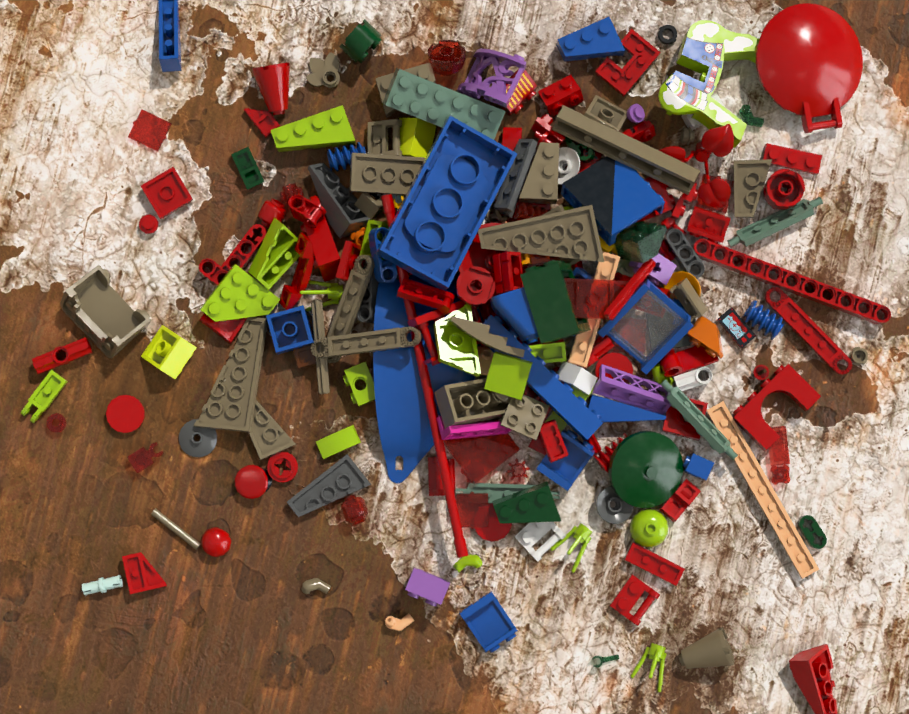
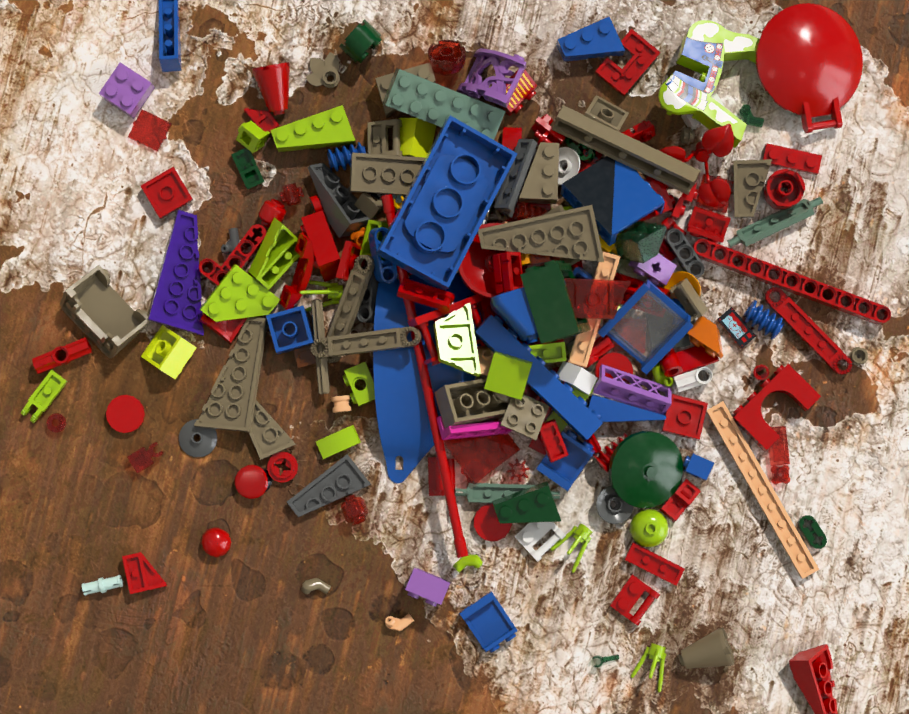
red plate [139,215,159,234] -> none
dark tan bar [151,508,201,550] -> none
red piece [288,195,326,228] -> none
dark tan slope [449,316,525,358] -> none
red plate [456,266,495,306] -> none
clear red piece [456,491,489,529] -> none
red bracket [537,75,584,117] -> none
red axle [604,258,656,320] -> none
medium lavender plate [627,104,645,123] -> none
black piece [658,25,677,45] -> none
sand green plate [660,379,738,460] -> none
none -> medium lavender brick [99,62,155,119]
none -> dark purple wing [147,210,204,336]
none -> dark grey arm [221,228,240,255]
none -> lime brick [236,121,270,153]
none -> light nougat wheel [331,395,352,413]

